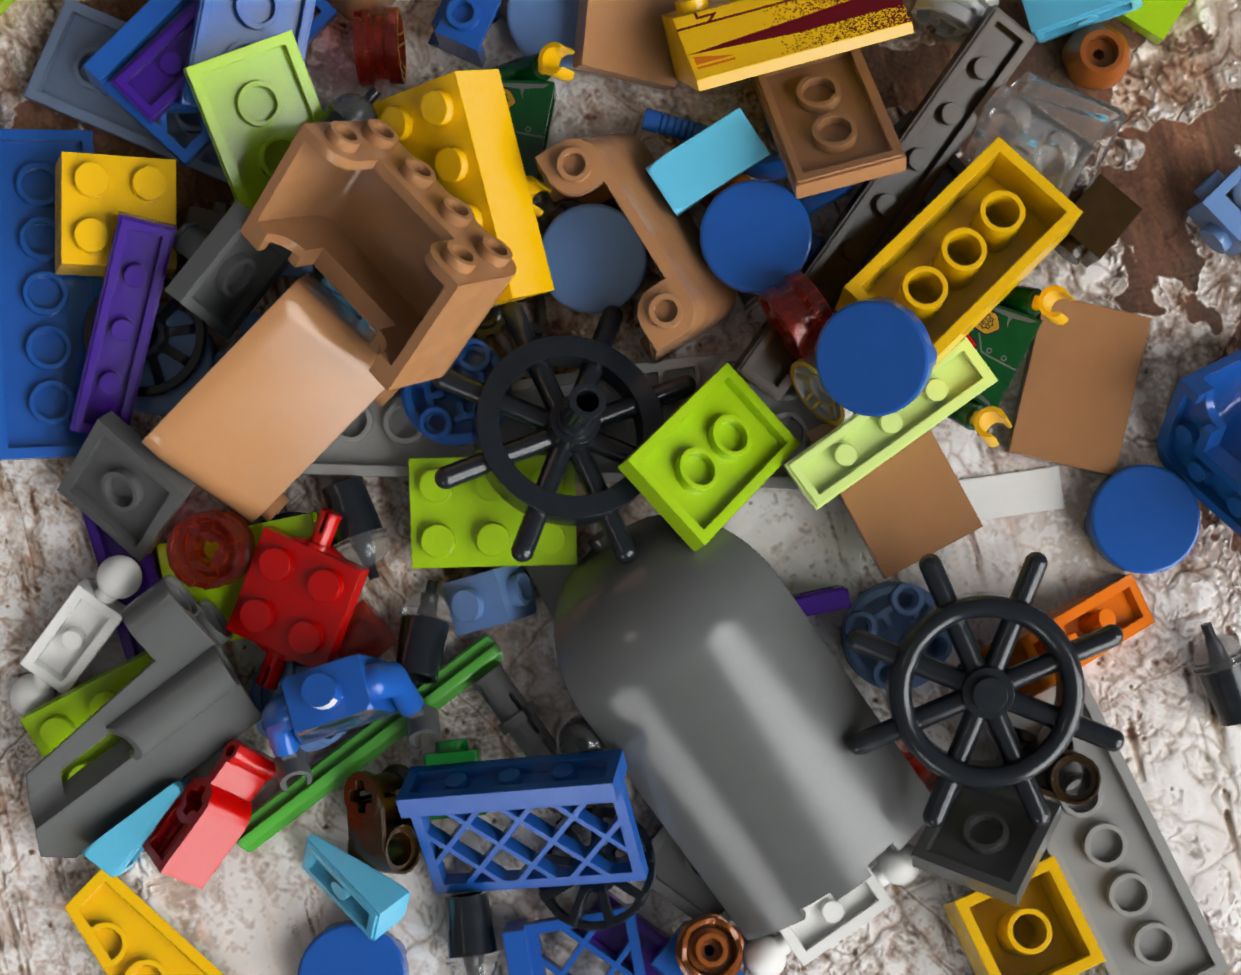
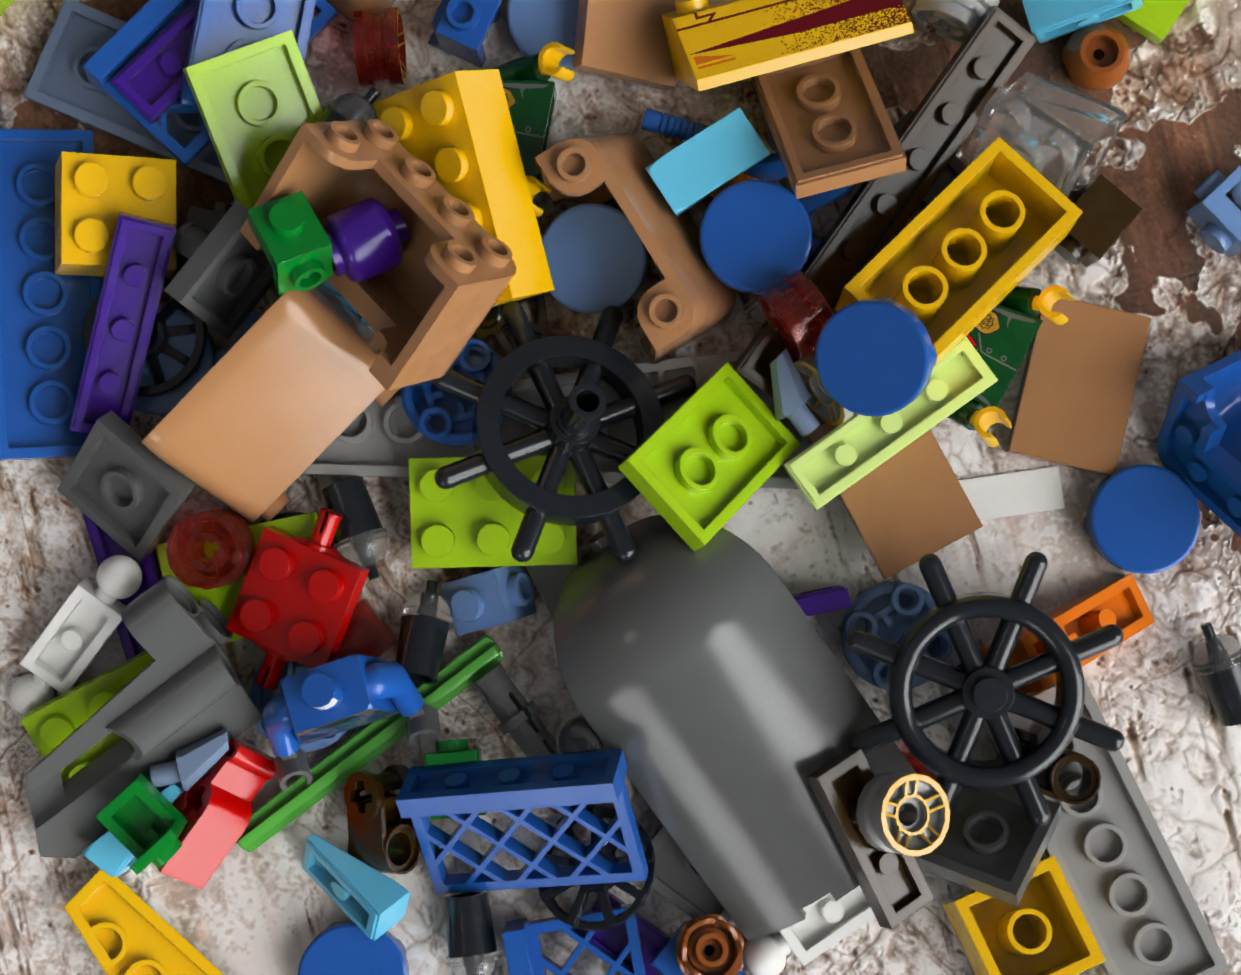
none -> green bracket [95,773,188,875]
none -> sand blue bar [150,727,229,791]
none -> green bracket [247,191,333,296]
none -> dark purple head [325,197,410,283]
none -> sand blue bar [770,348,820,437]
none -> dark brown plate [806,748,935,929]
none -> light grey wheel [856,772,950,857]

